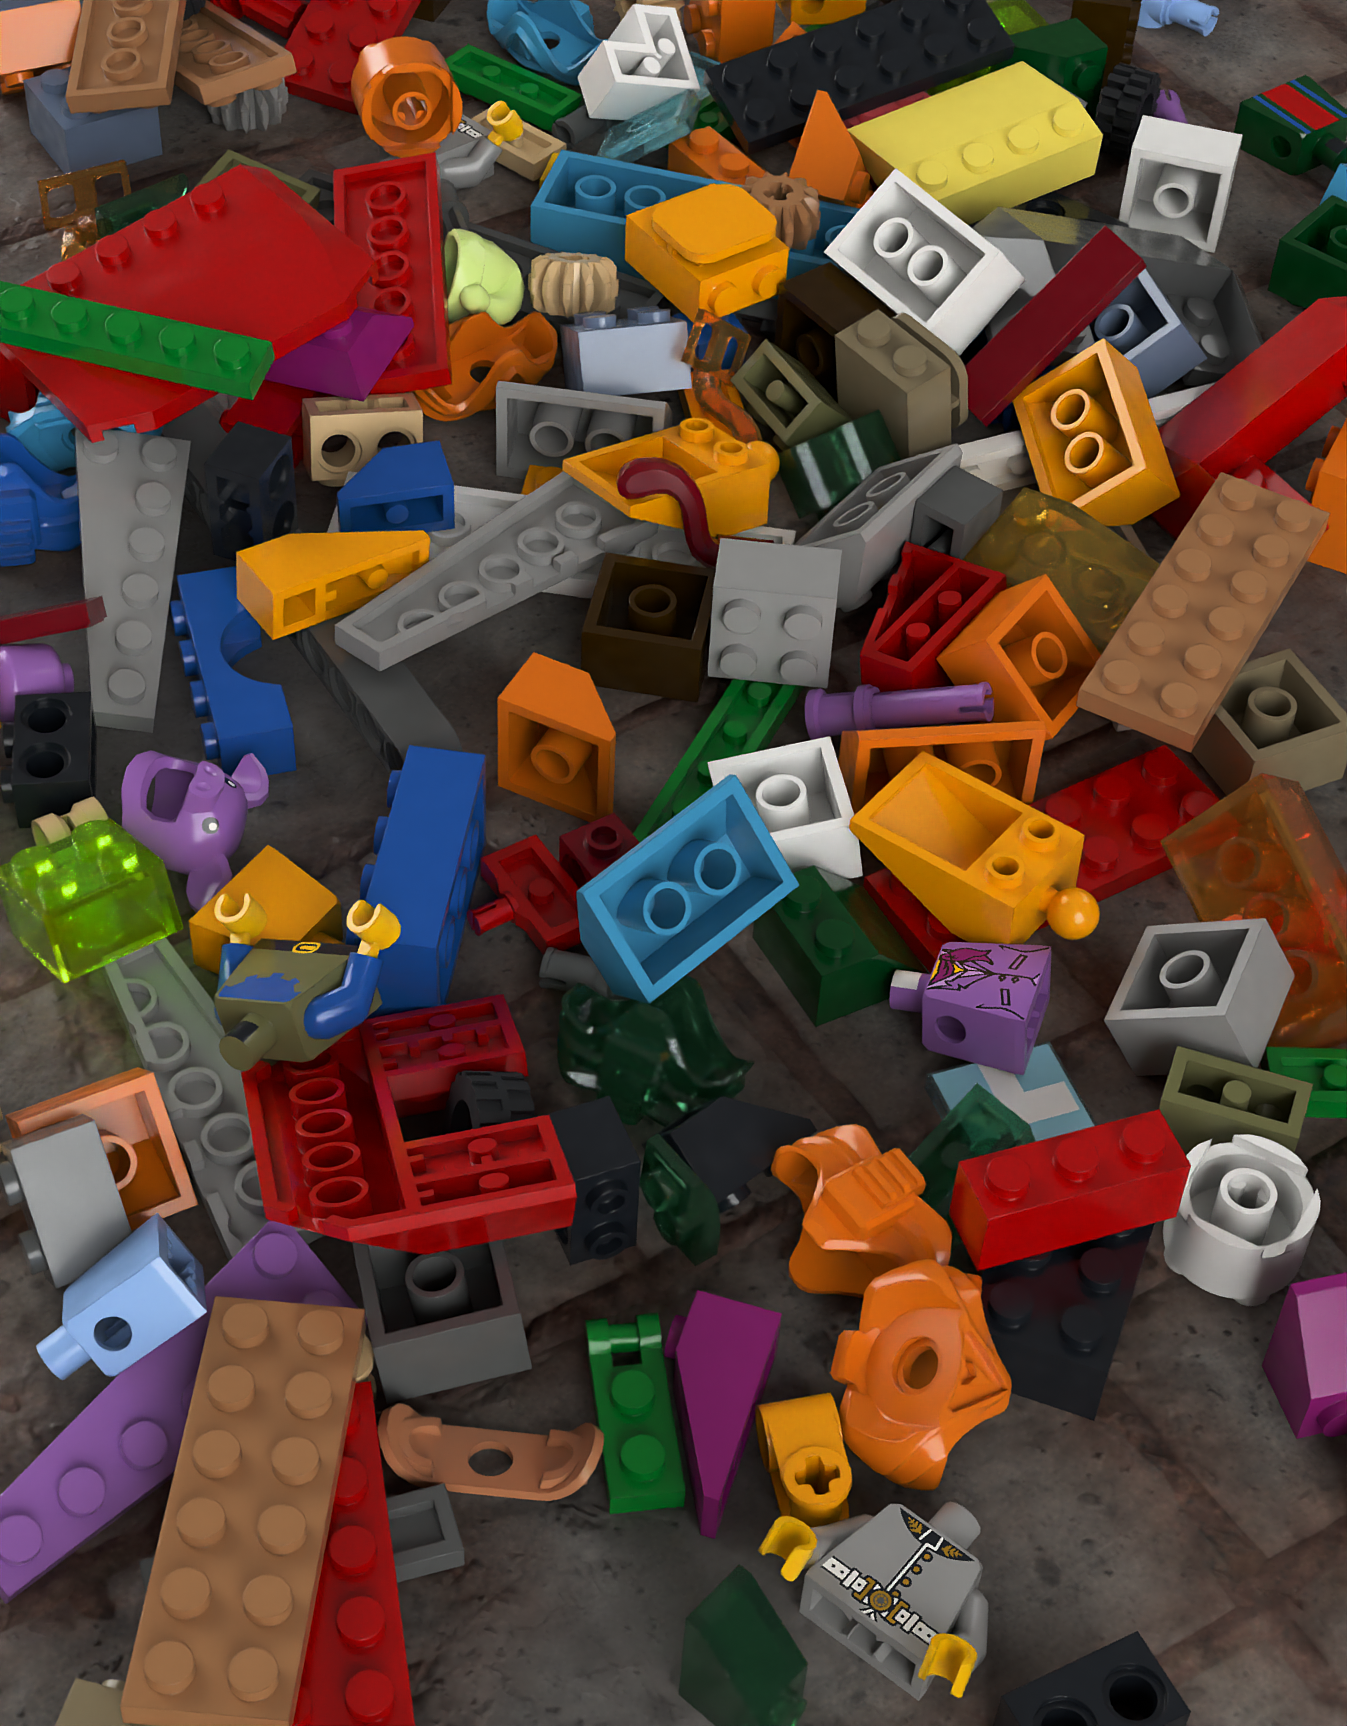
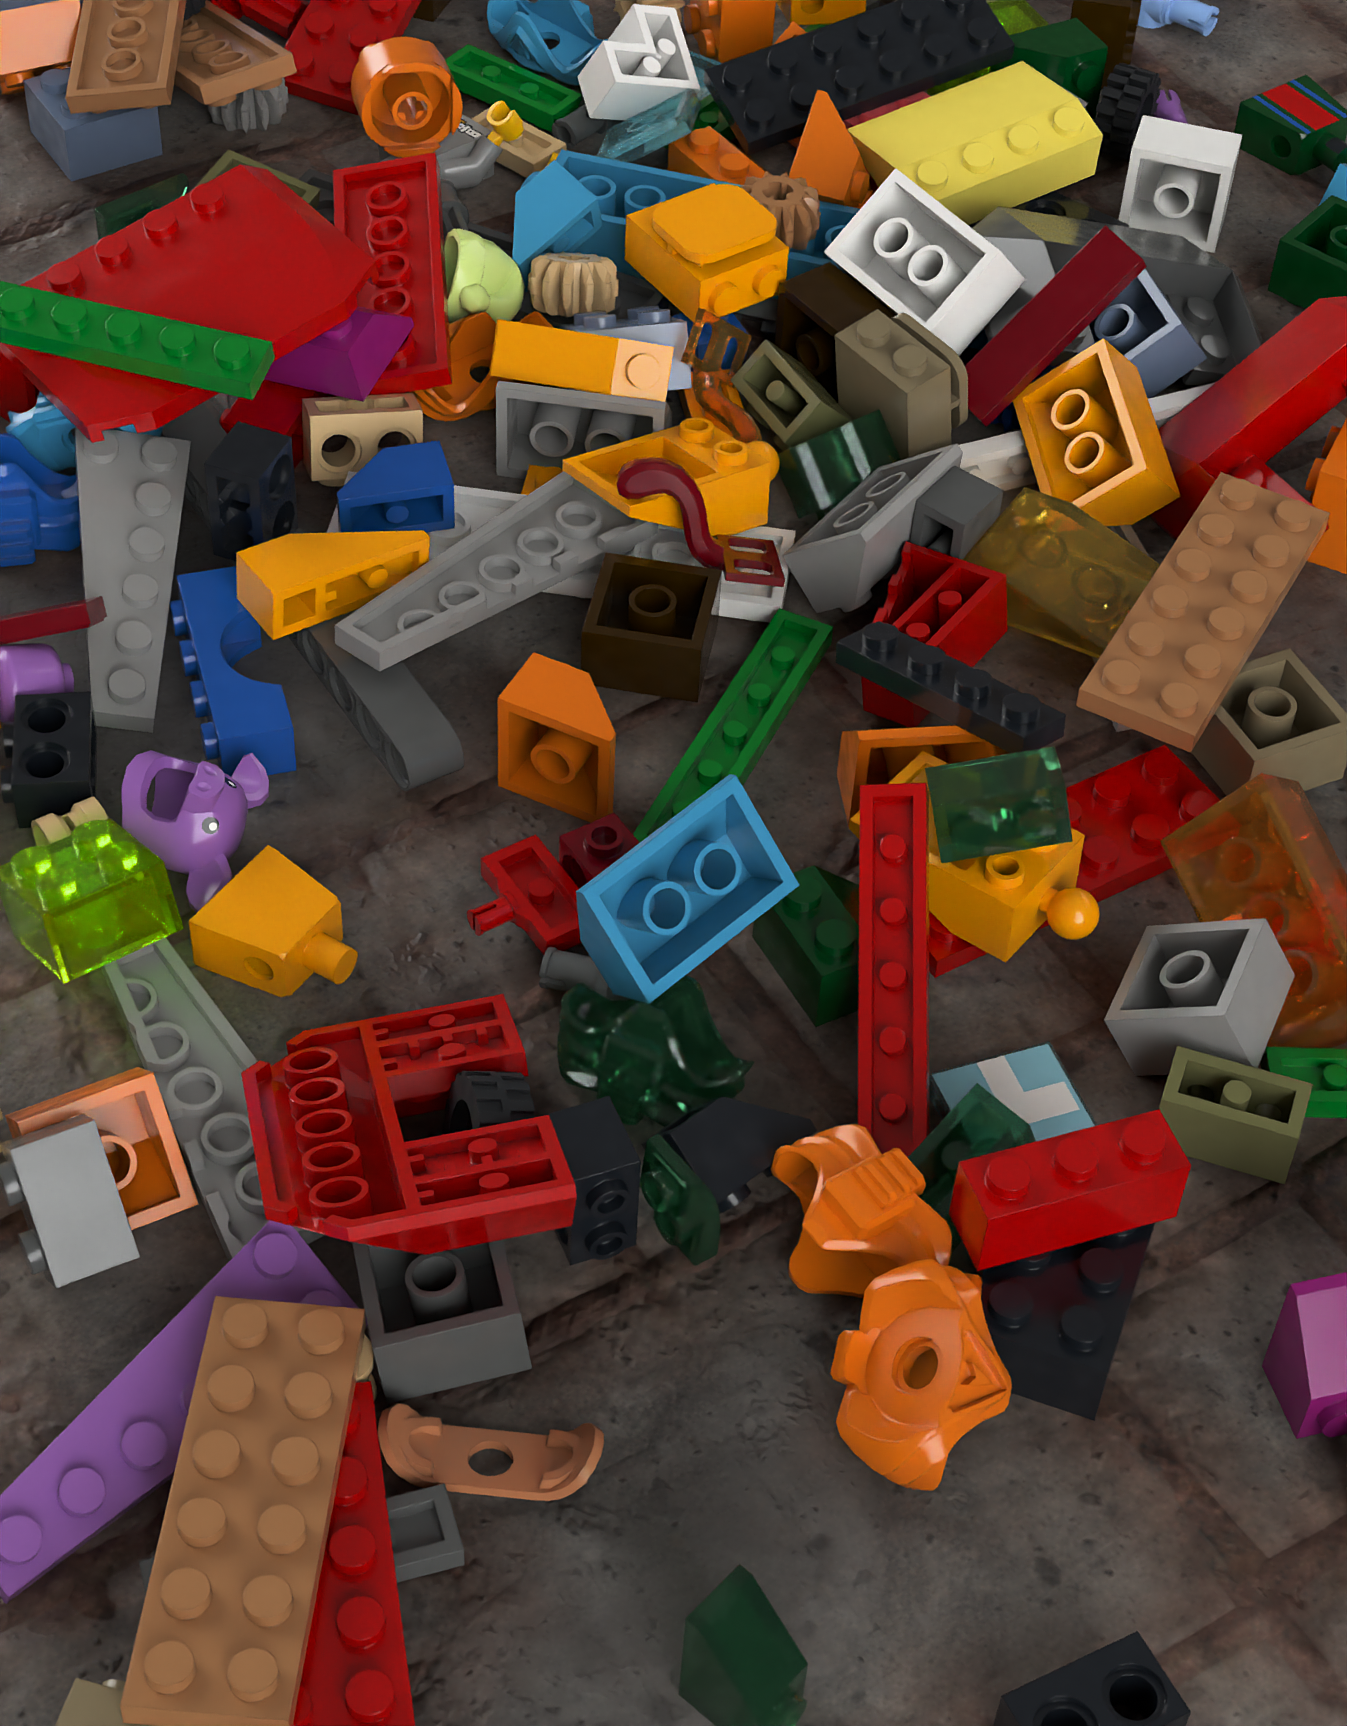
light blue torso [36,1213,207,1380] -> none
clear orange piece [37,159,134,262] -> none
torso [214,893,401,1071] -> none
blue brick [345,745,486,1019] -> none
green plate [584,1313,686,1514] -> none
magenta slope [664,1290,782,1539] -> none
white slope [707,736,863,879] -> none
light grey brick [708,538,842,688] -> none
light orange piece [755,1392,852,1528] -> none
light grey torso [758,1501,989,1701] -> none
medium lavender pin [805,682,994,740] -> none
medium lavender torso [890,942,1051,1075] -> none
orange brick [936,574,1101,741] -> none
white brick [1163,1134,1321,1306] -> none
none -> light orange slope [489,319,674,402]
none -> dark azure slope [512,160,603,292]
none -> black plate [836,621,1066,759]
none -> red plate [858,783,930,1180]
none -> clear green brick [925,746,1073,863]

